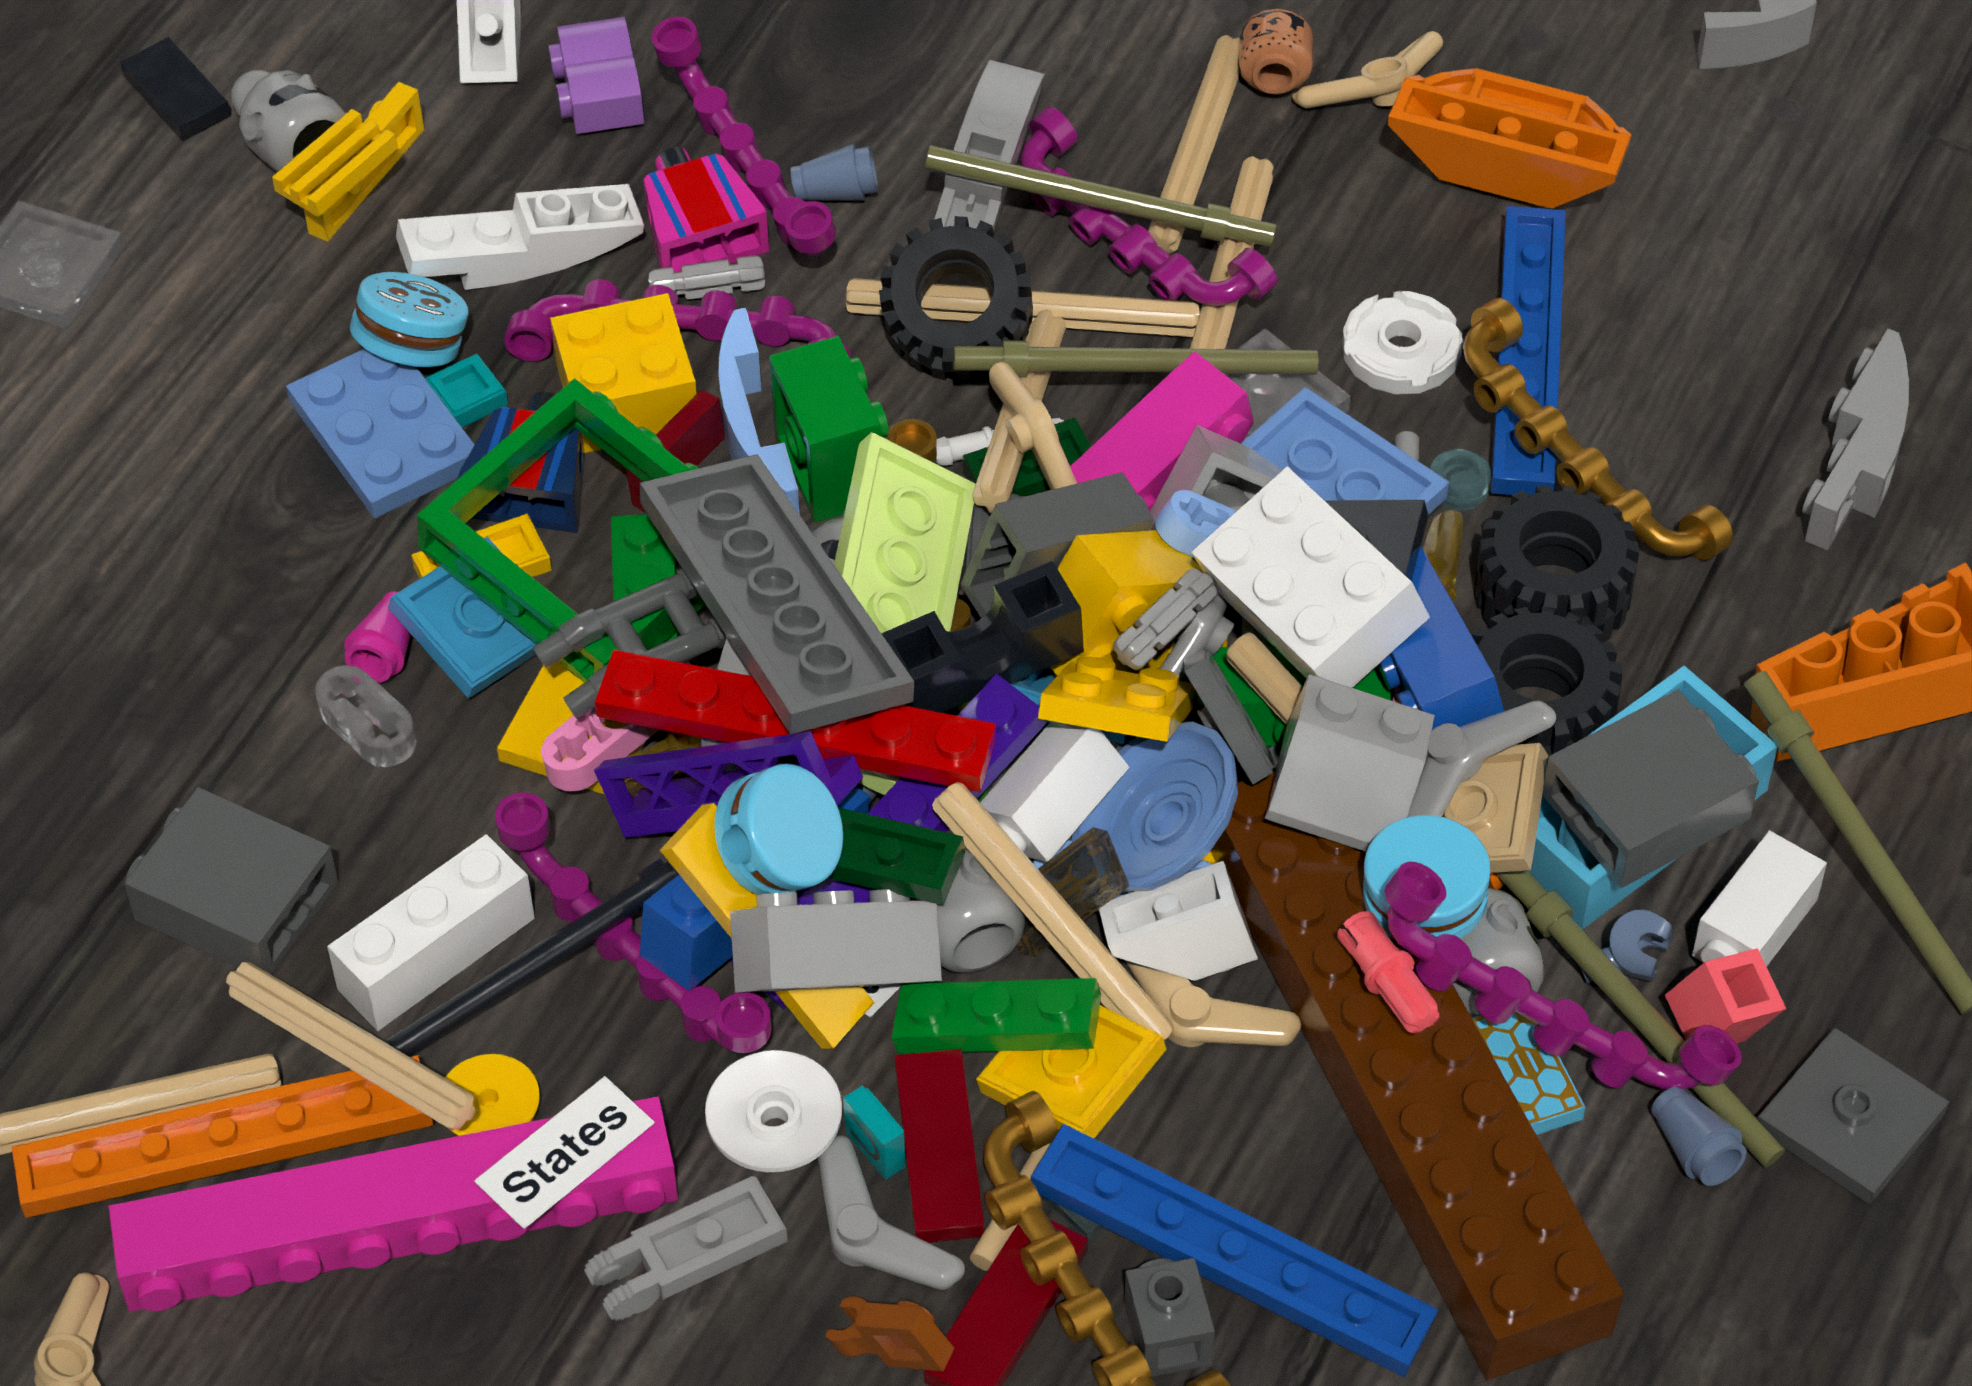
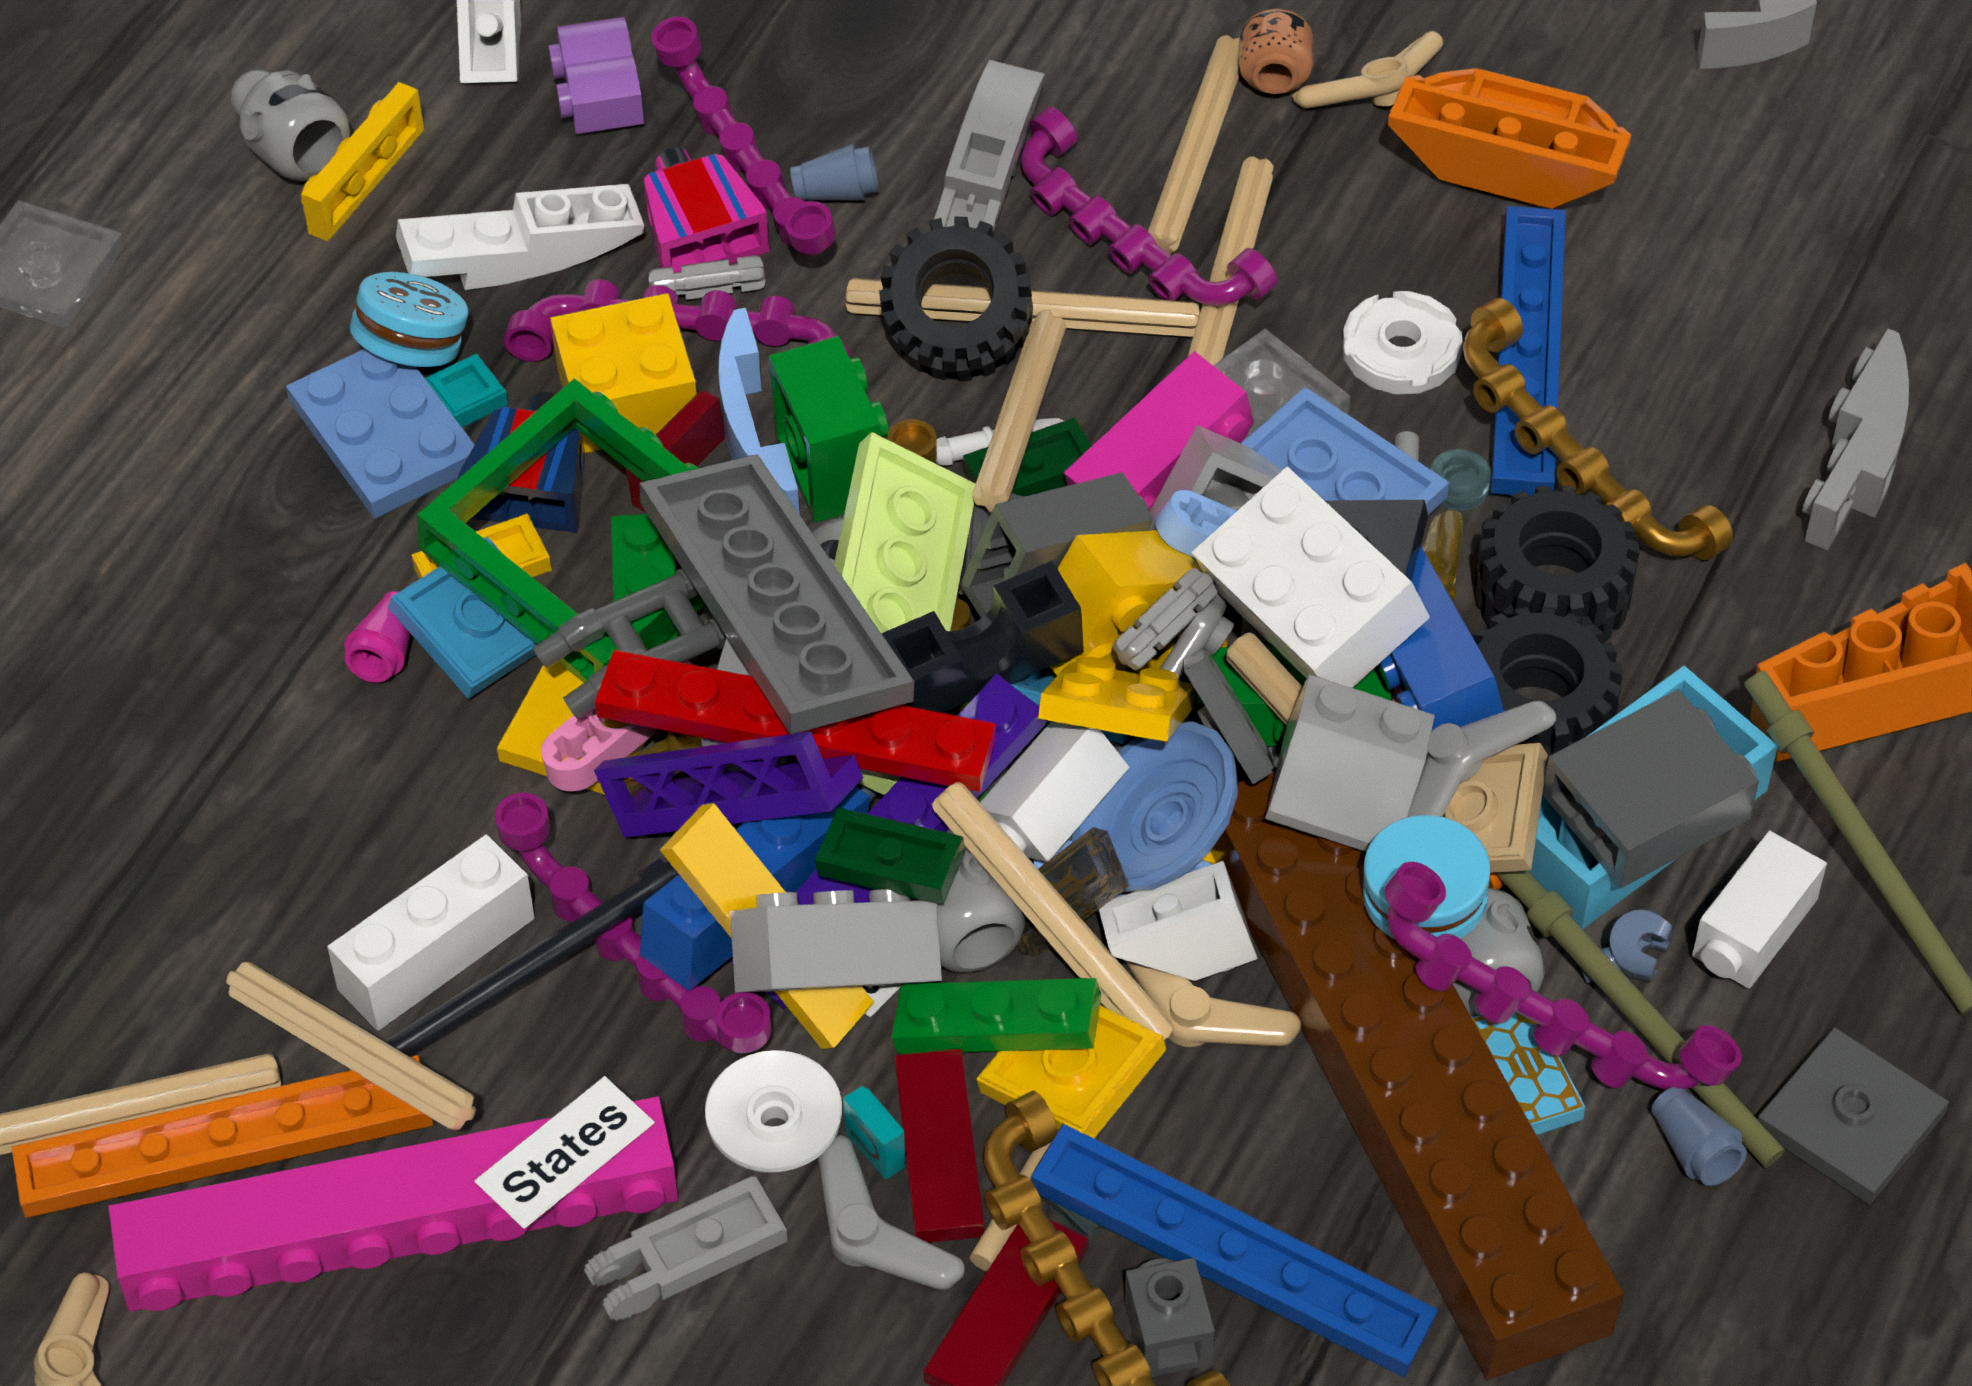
black tile [120,37,231,141] -> none
dark grey brick [124,787,339,975] -> none
yellow tile [272,109,398,217] -> none
clear beam [315,665,416,767] -> none
yellow piece [445,1054,540,1136] -> none
medium azure head [714,764,843,895] -> none
dark orange plate [825,1297,954,1371] -> none
olive bar [925,145,1276,247] -> none
olive bar [953,340,1319,377] -> none
tan piece [989,362,1077,490] -> none
coral axle [1337,911,1440,1034] -> none
coral brick [1665,948,1786,1043] -> none

